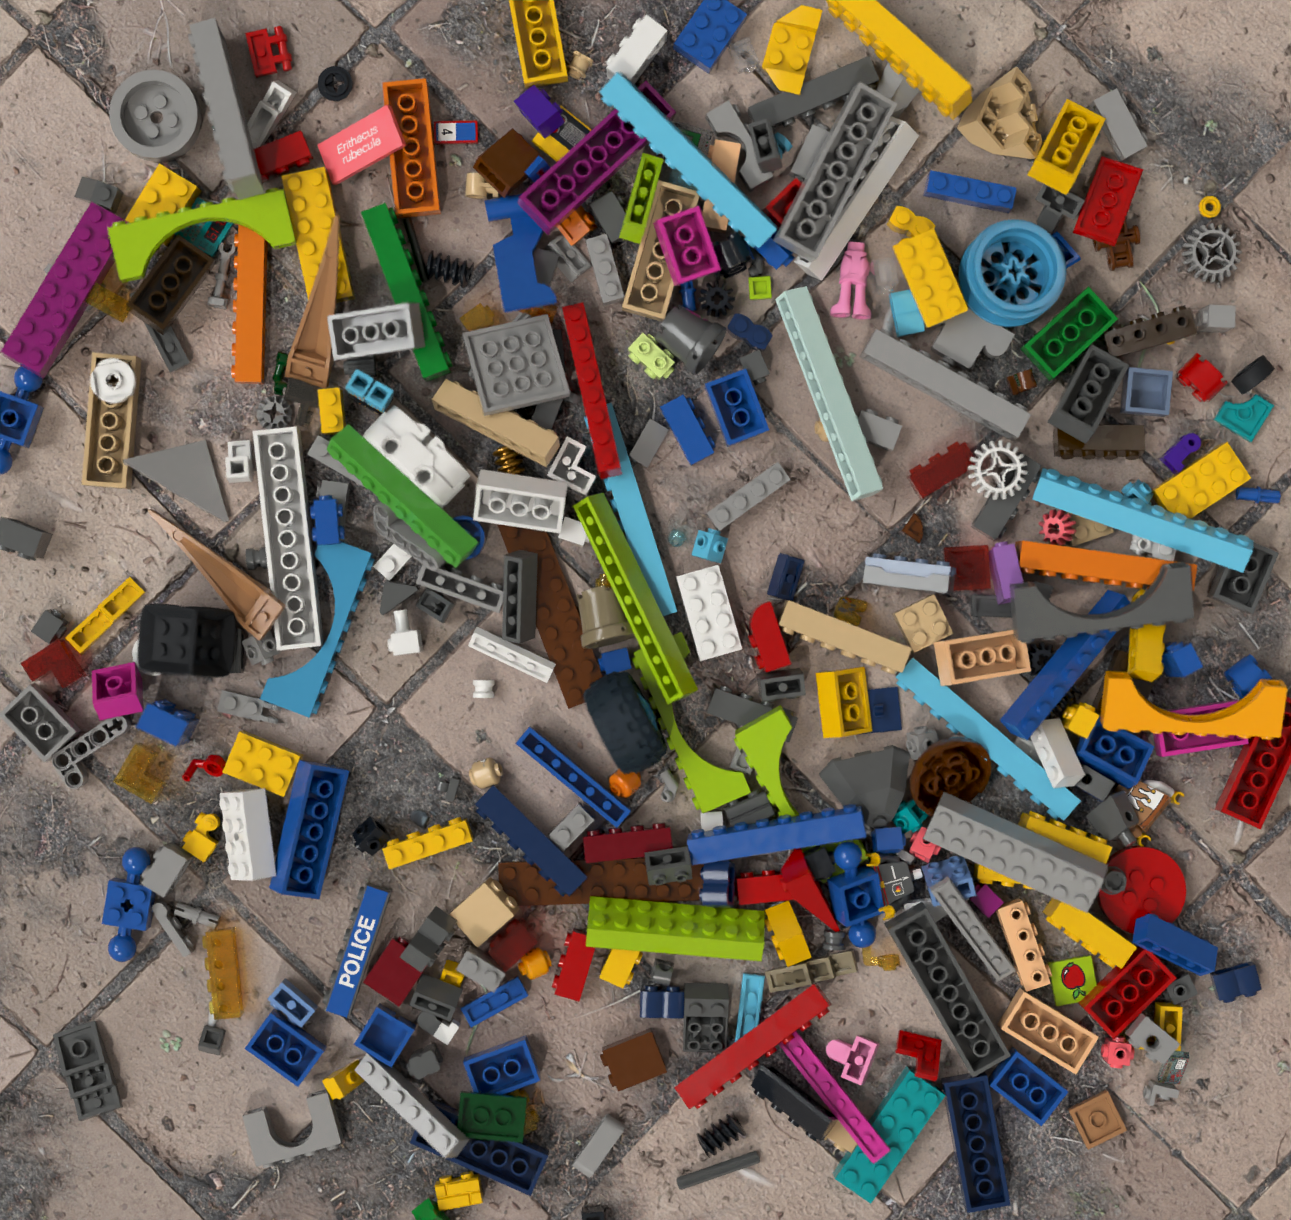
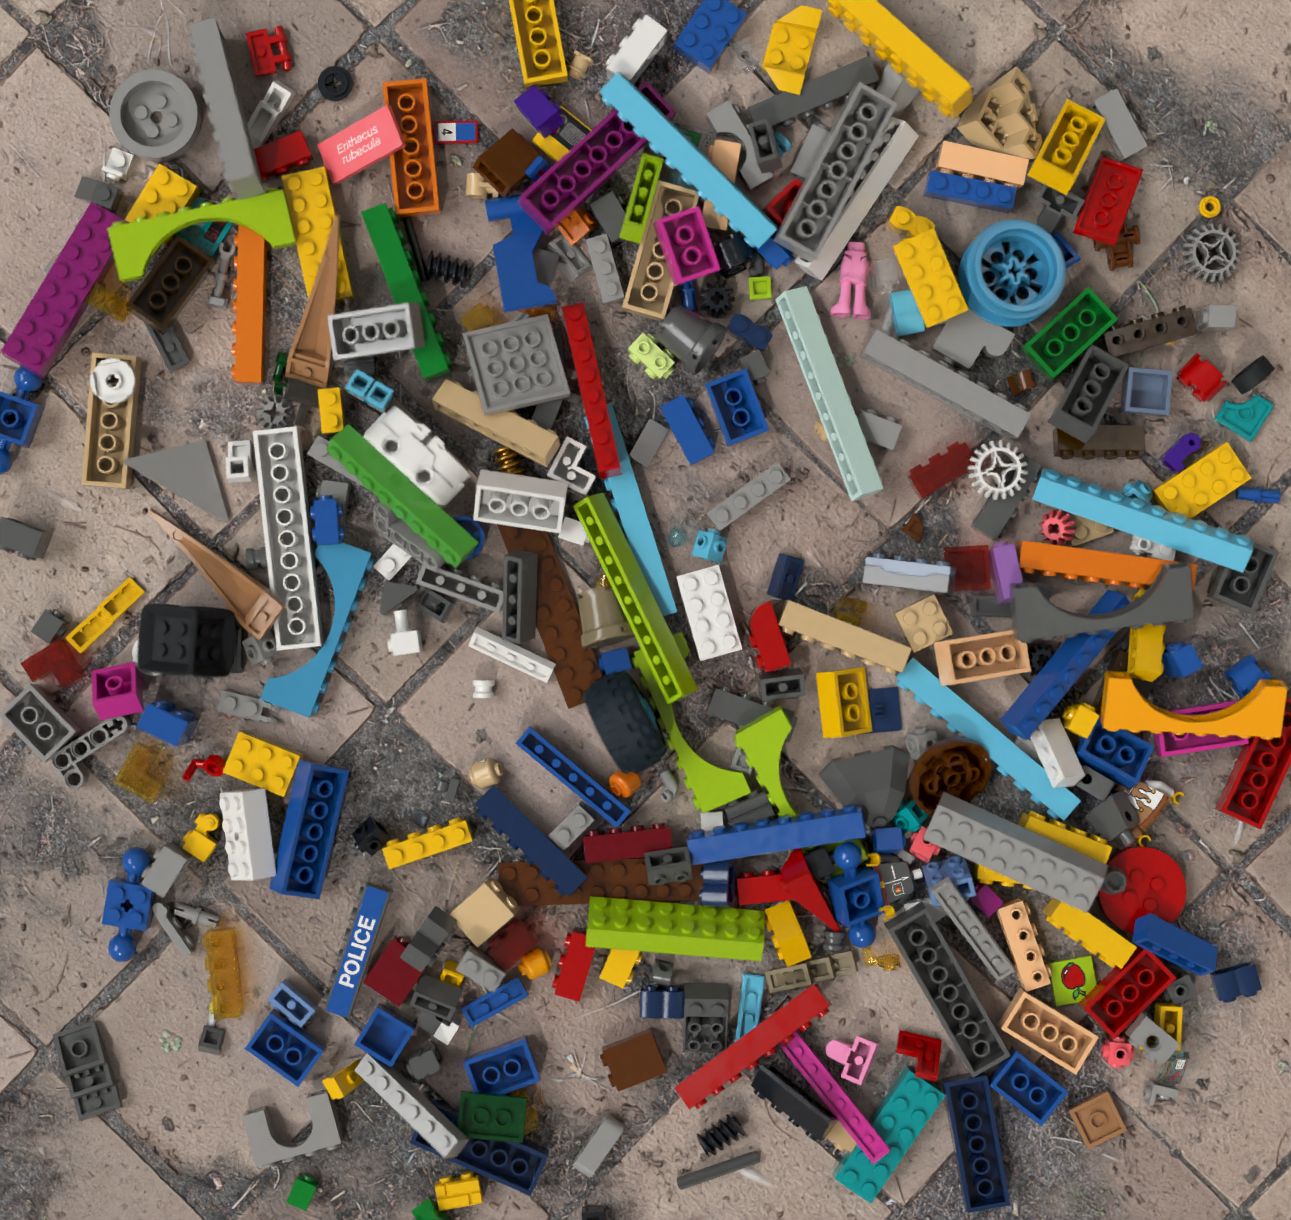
none -> white bracket [102,148,135,182]
none -> green brick [286,1173,319,1211]
none -> light nougat brick [935,141,1029,190]

